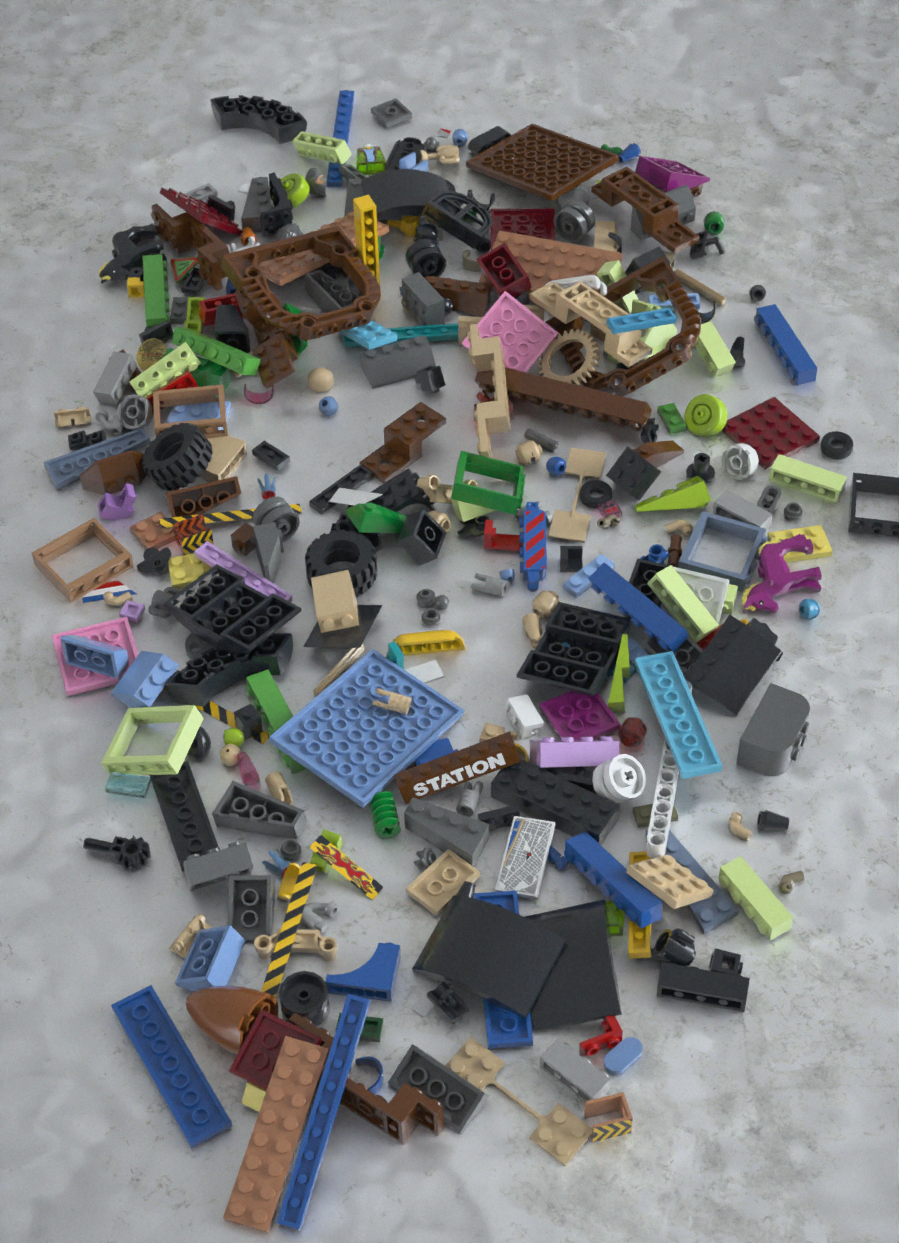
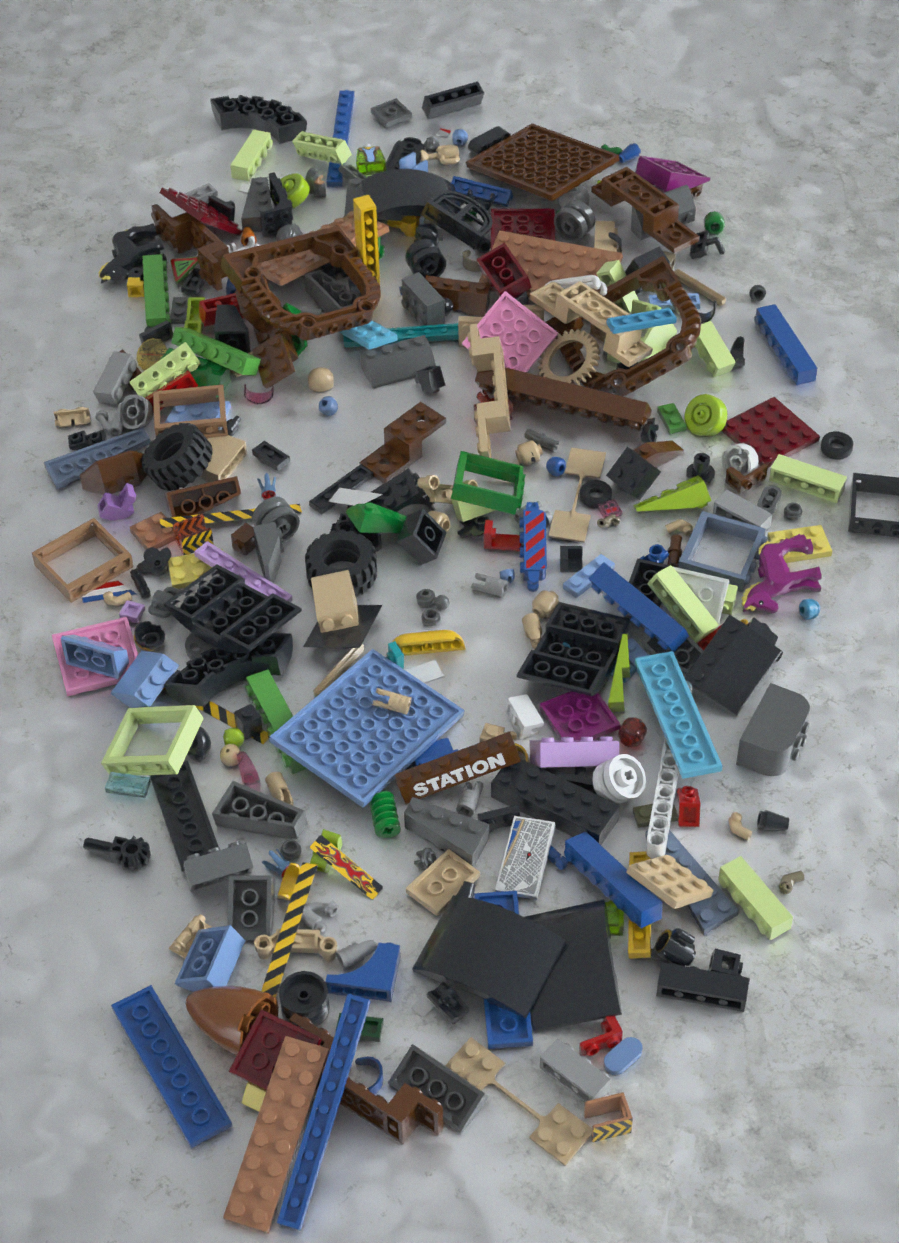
none -> black axle [130,568,151,599]
none -> black hair [134,621,165,651]
none -> black cylinder [222,415,241,436]
none -> yellowish green brick [230,130,273,181]
none -> light grey hinge [336,940,377,969]
none -> black brick [422,81,484,119]
none -> blue hinge [451,176,513,207]
none -> red bracket [677,786,701,827]
none -> reddish brown bracket [725,464,768,494]

